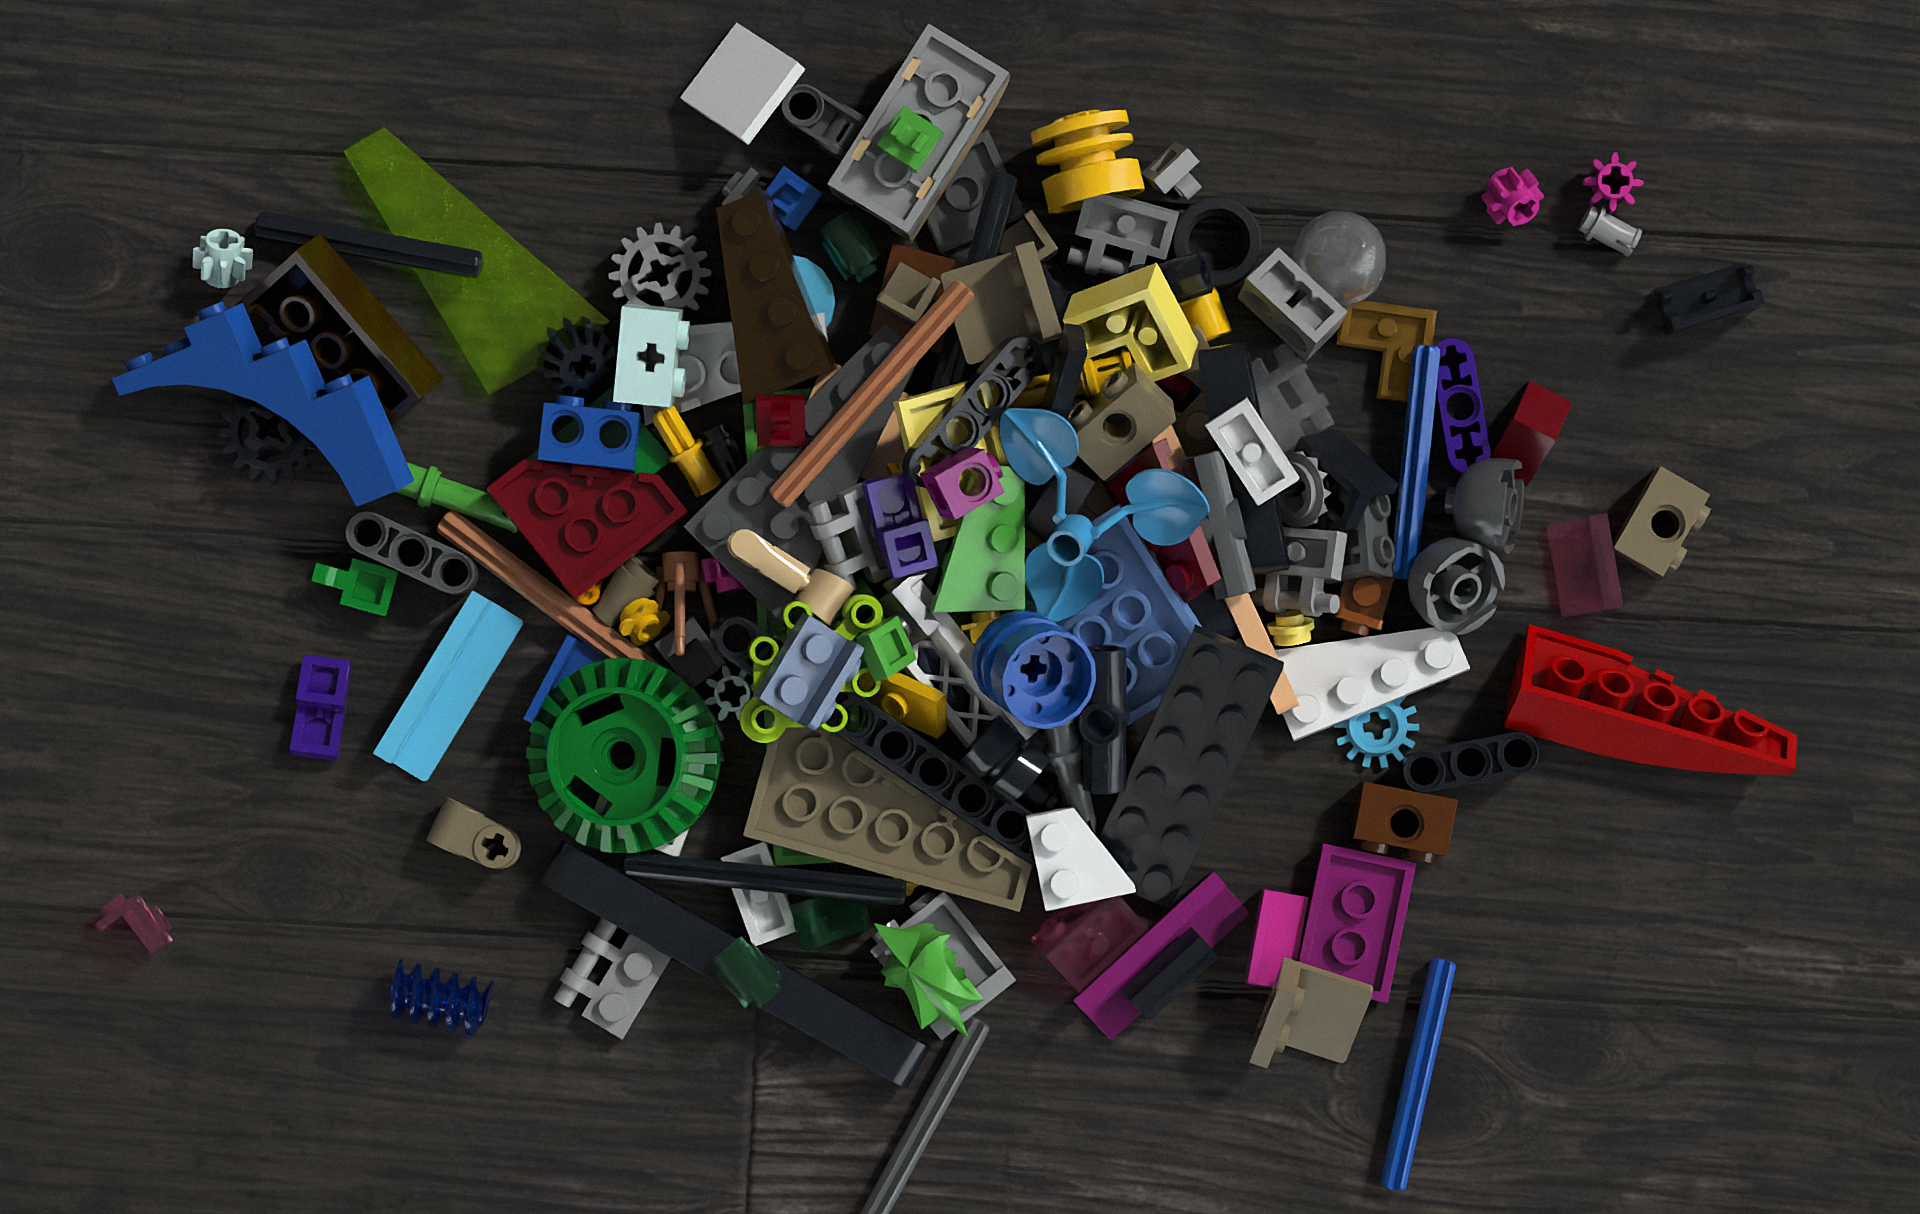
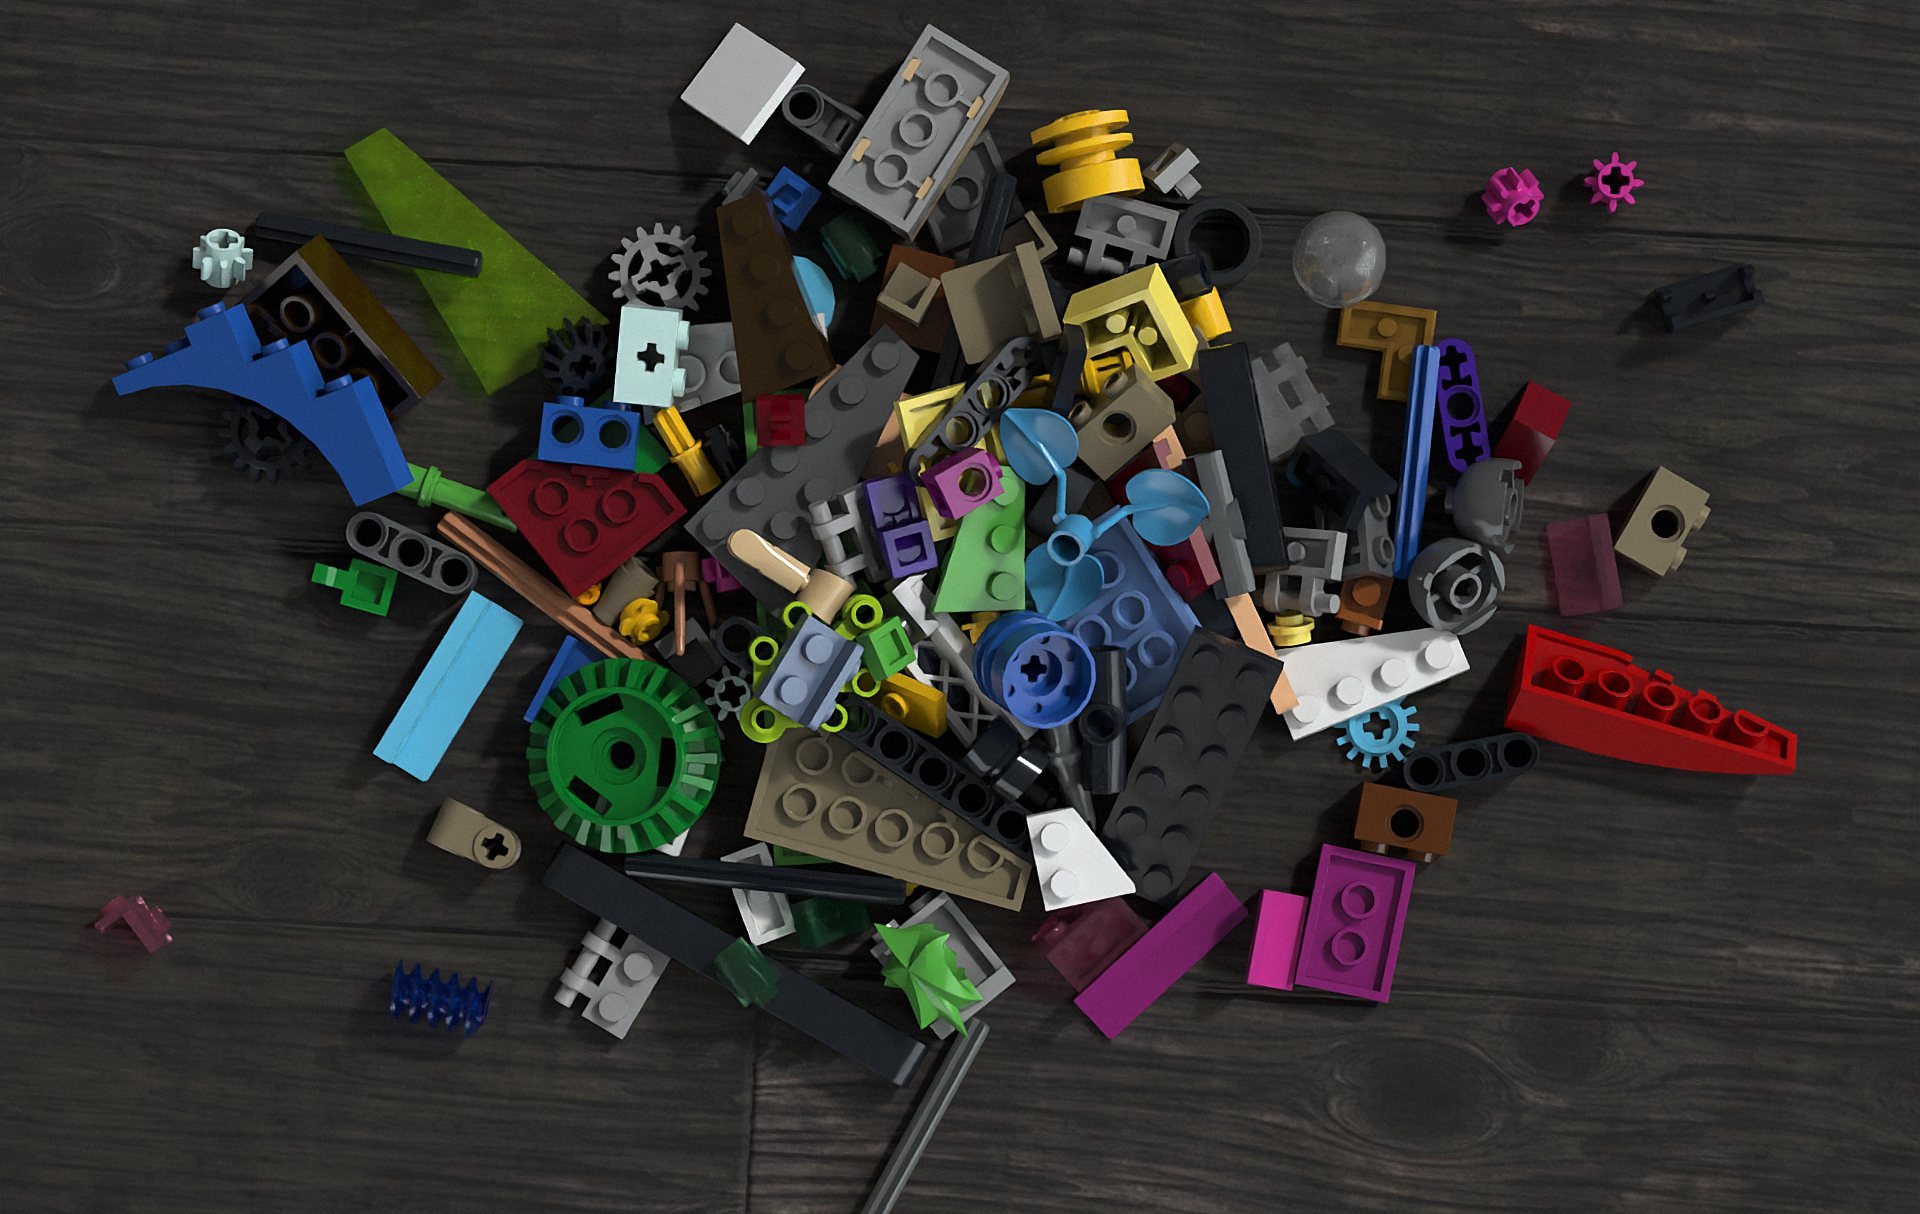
dark purple slope [289,654,351,761] -> none
nougat axle [769,280,974,507] -> none
bright green tile [877,105,944,174] -> none
black axle [1121,927,1219,1021] -> none
white plate [1205,397,1300,506] -> none
light grey brick [1237,247,1347,361] -> none
dark tan bracket [1249,957,1373,1068] -> none
light grey gear [1277,451,1331,528] -> none
blue axle [1380,958,1456,1191] -> none
light grey pin [1578,205,1642,257] -> none

